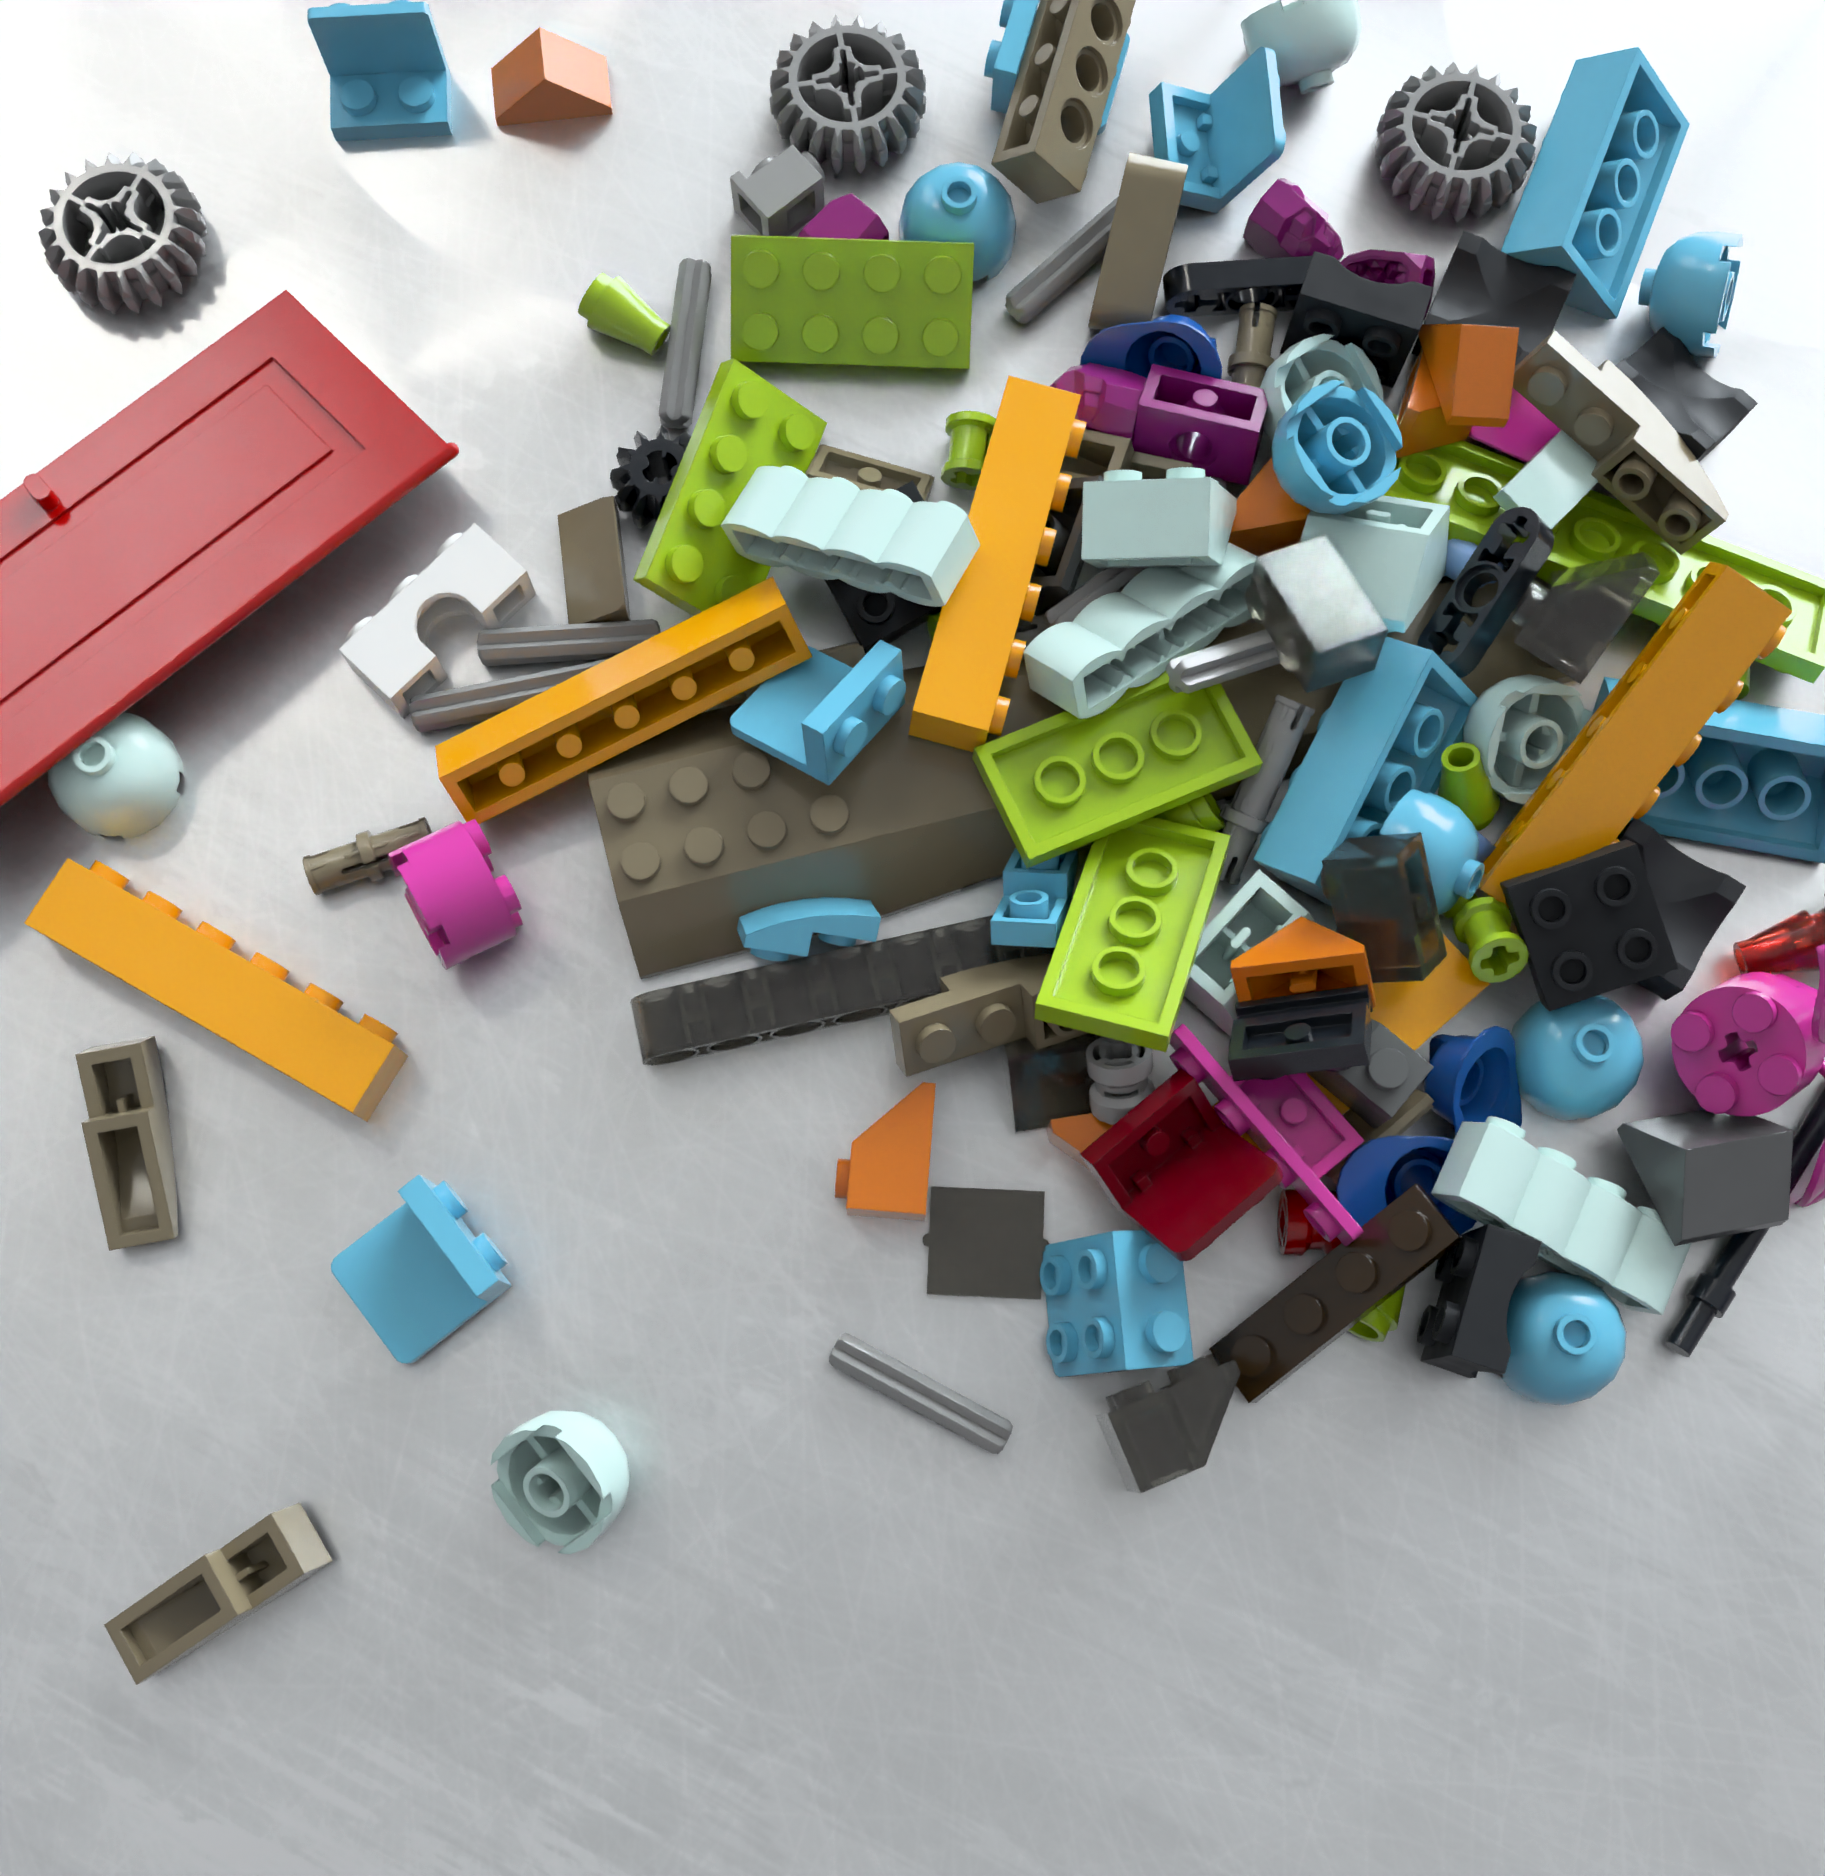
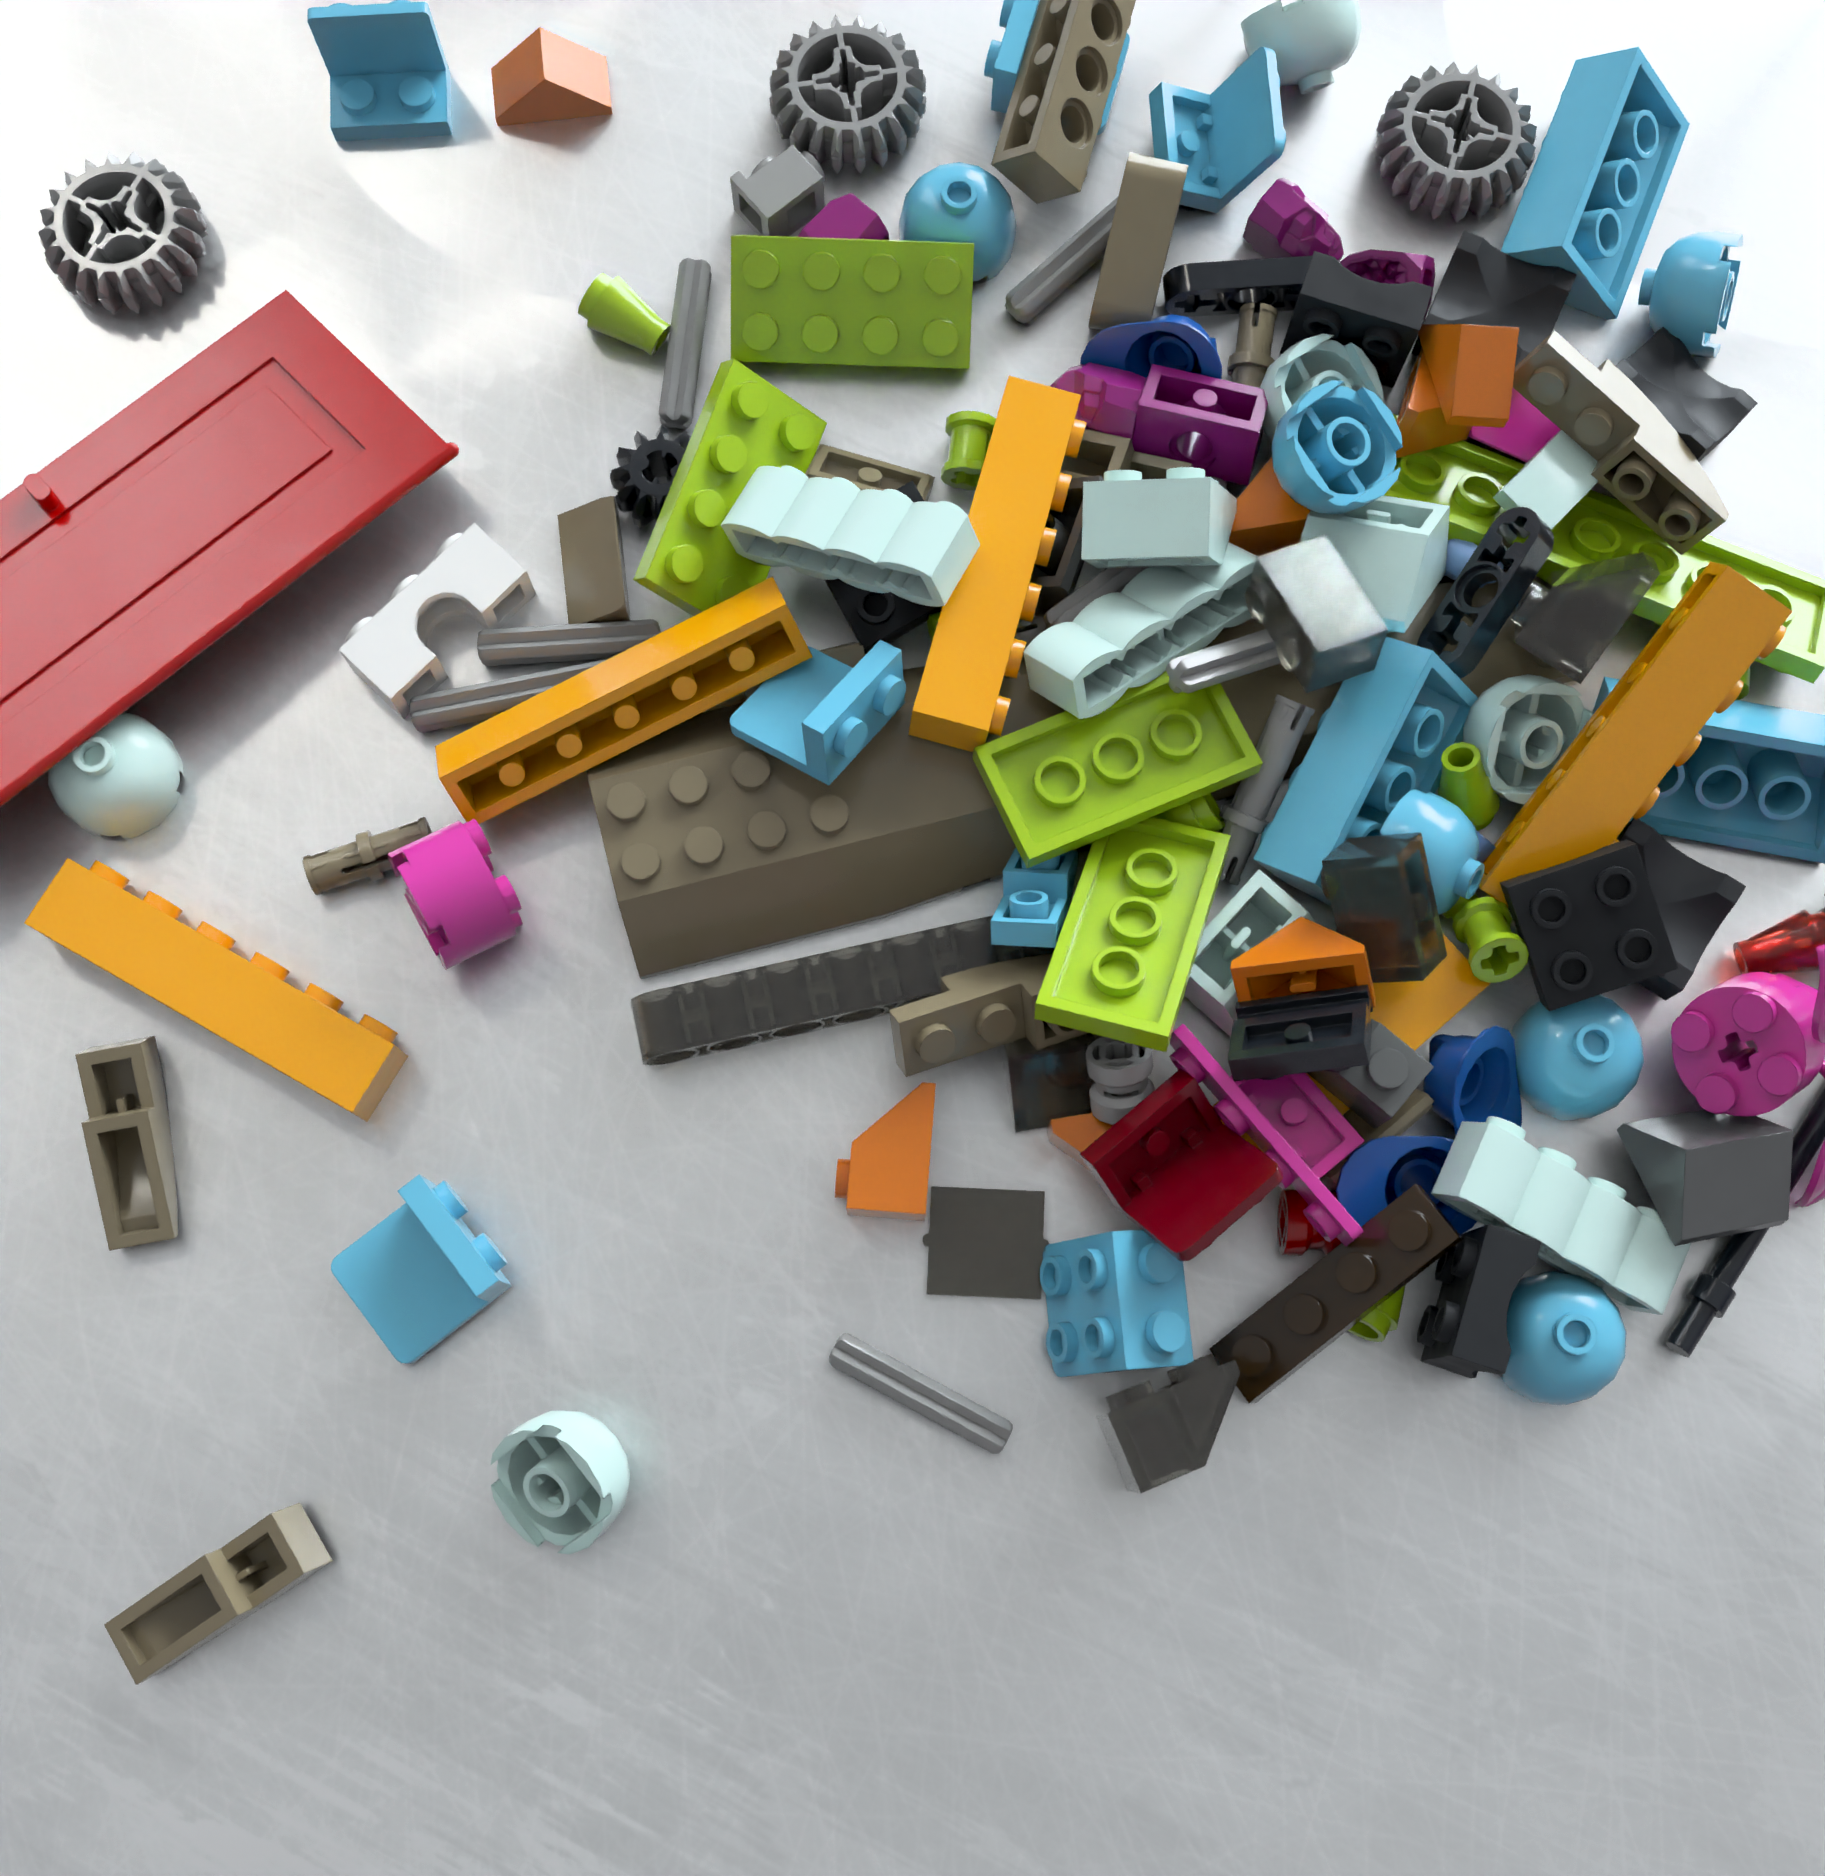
medium azure slope [737,897,881,961] -> none

